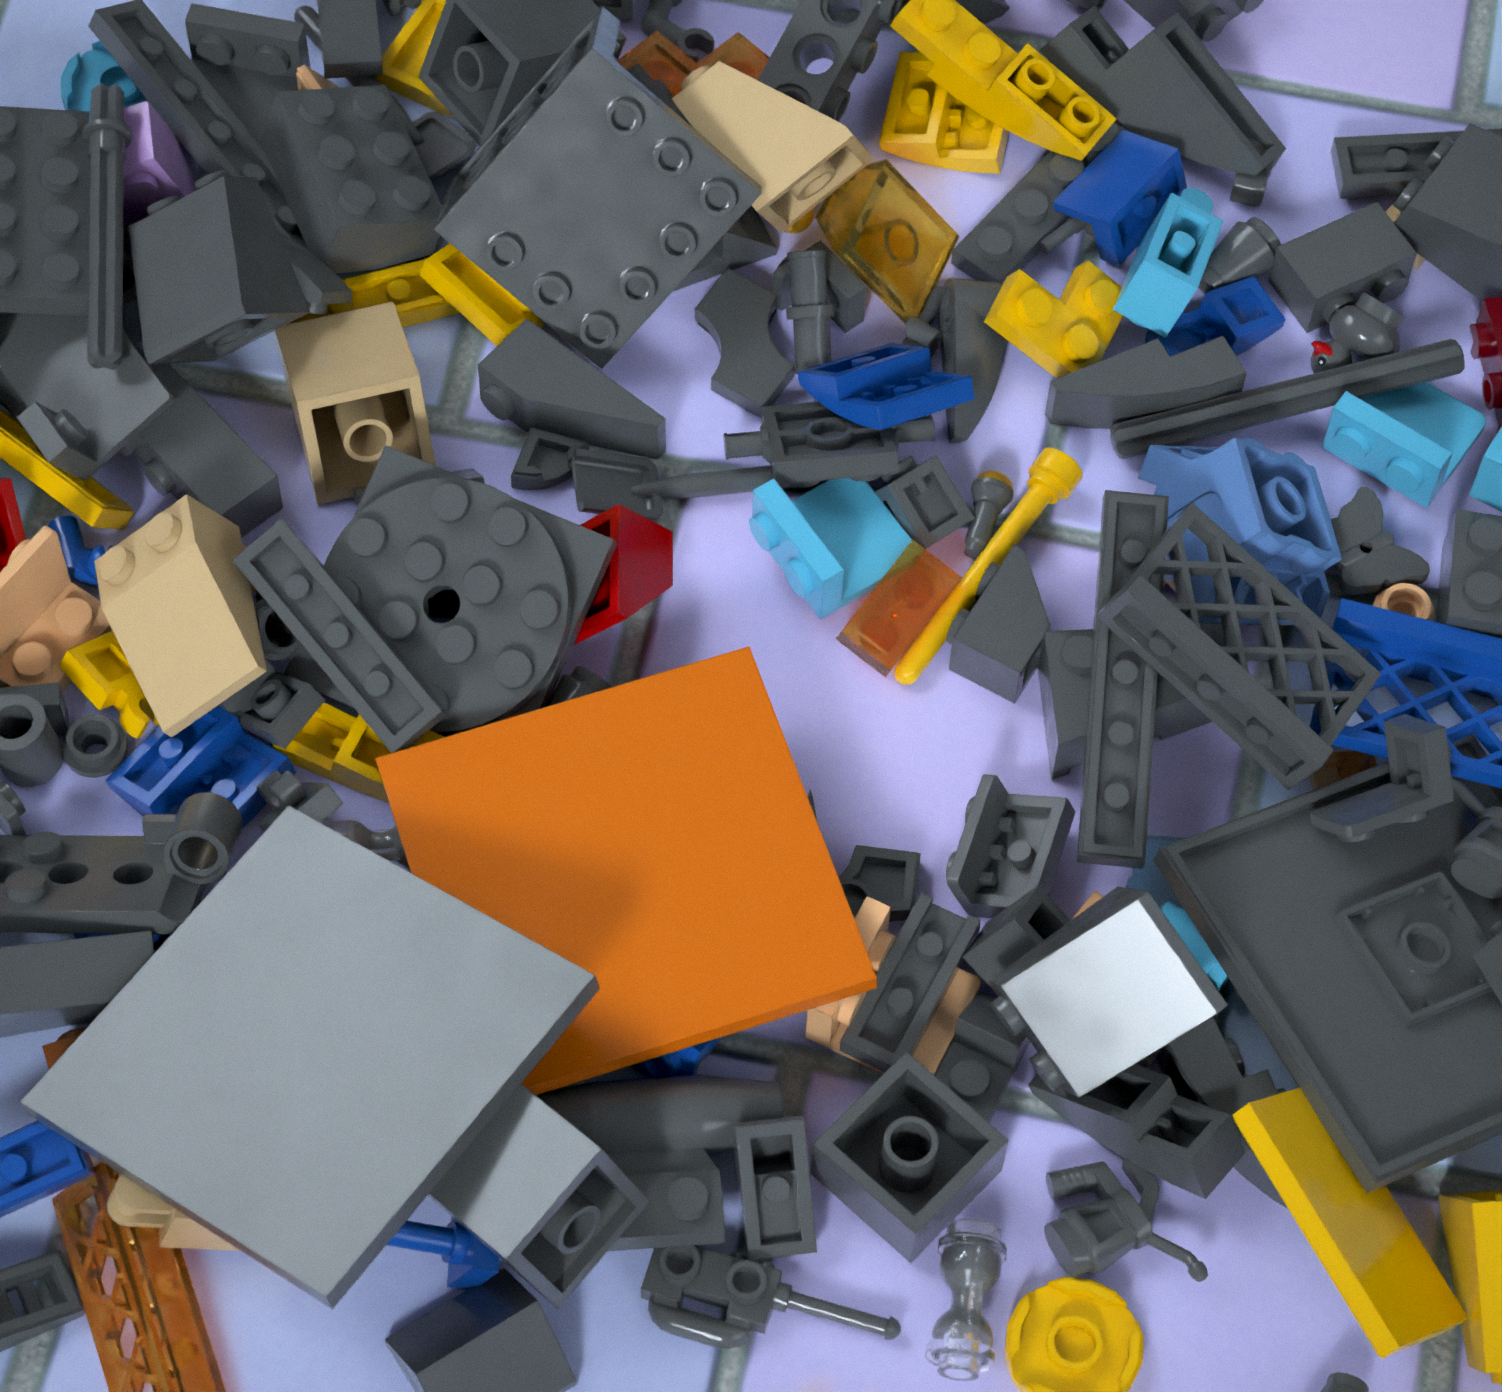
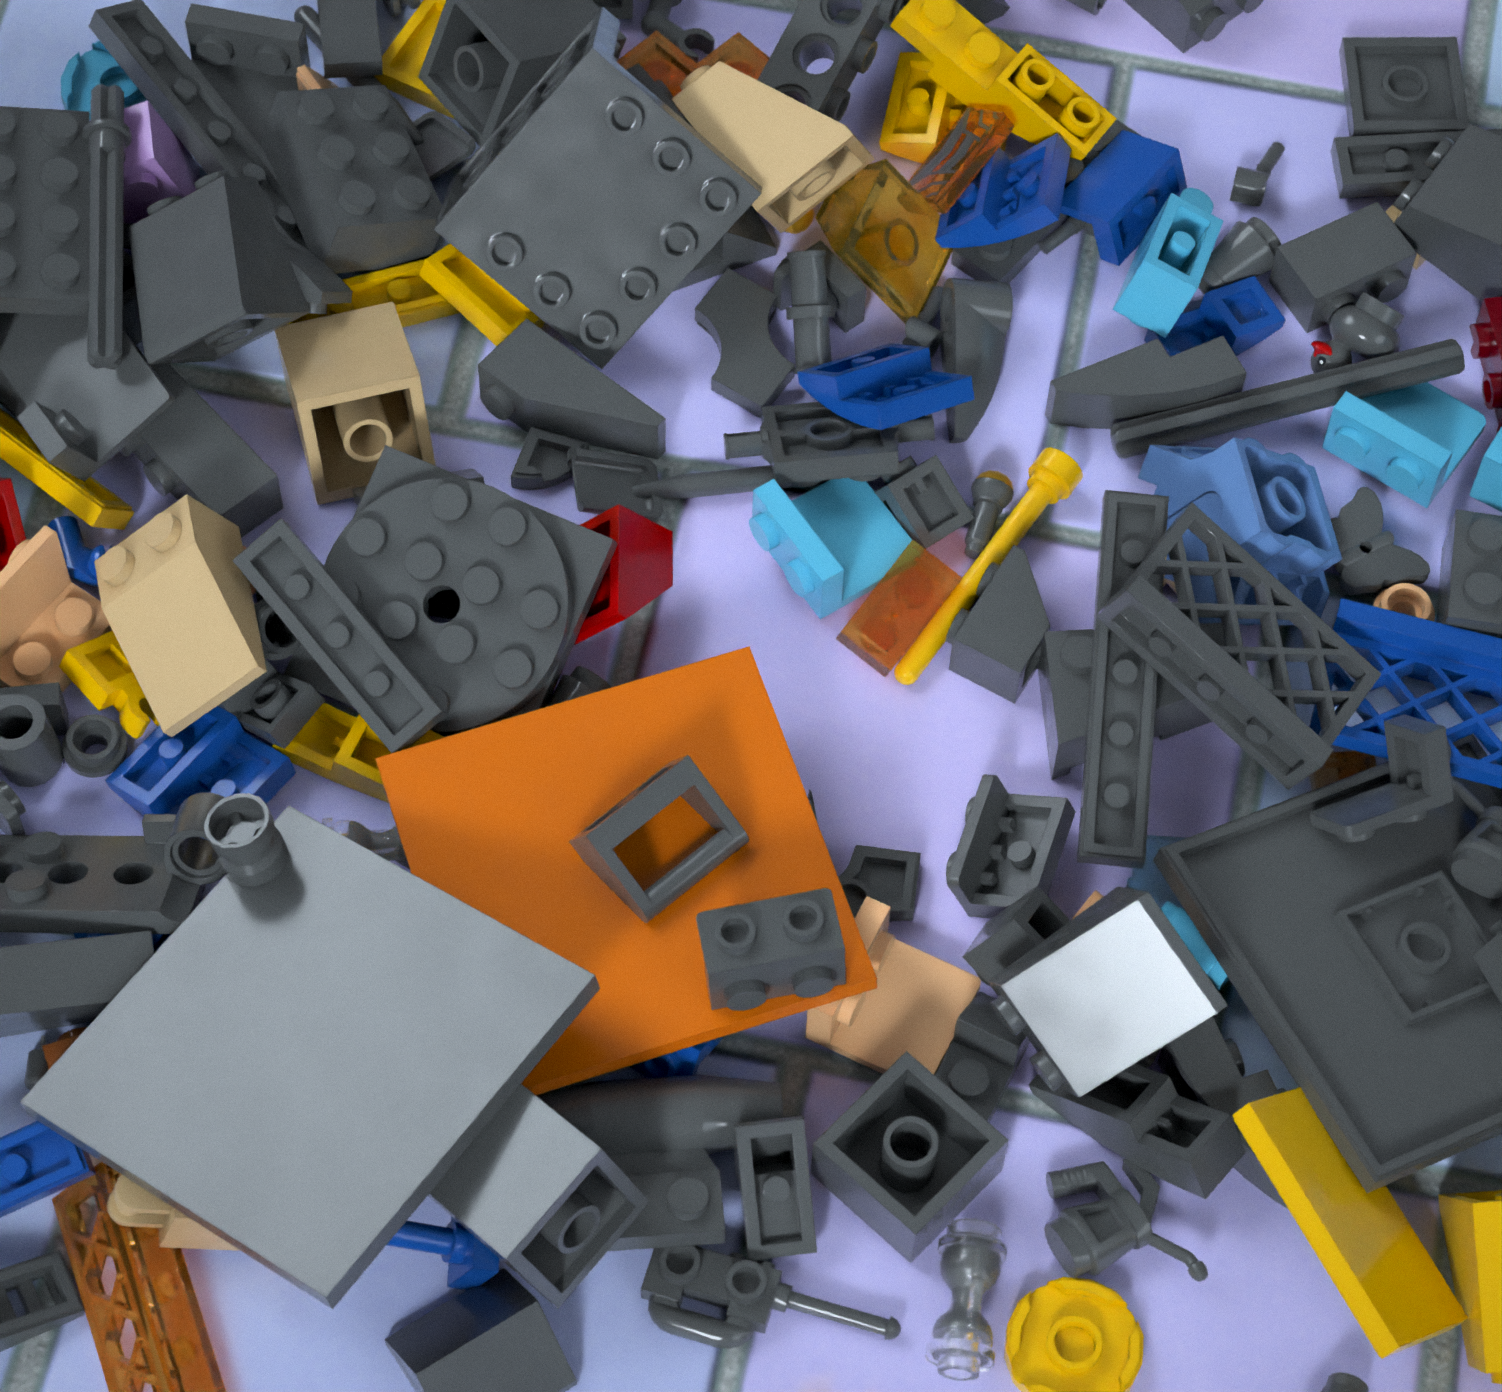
dark grey tile [256,770,343,832] -> none
dark grey hinge [840,892,981,1072] -> none
yellow plate [984,260,1123,378] -> none
dark grey slope [1039,6,1286,175] -> none
none -> dark grey piece [24,1035,49,1090]
none -> dark grey wheel [204,793,288,887]
none -> dark grey tile [569,755,749,923]
none -> dark grey bracket [696,888,846,1011]
none -> clear orange tile [899,106,1015,214]
none -> blue slope [935,133,1071,248]
none -> dark grey plate [1339,37,1469,137]

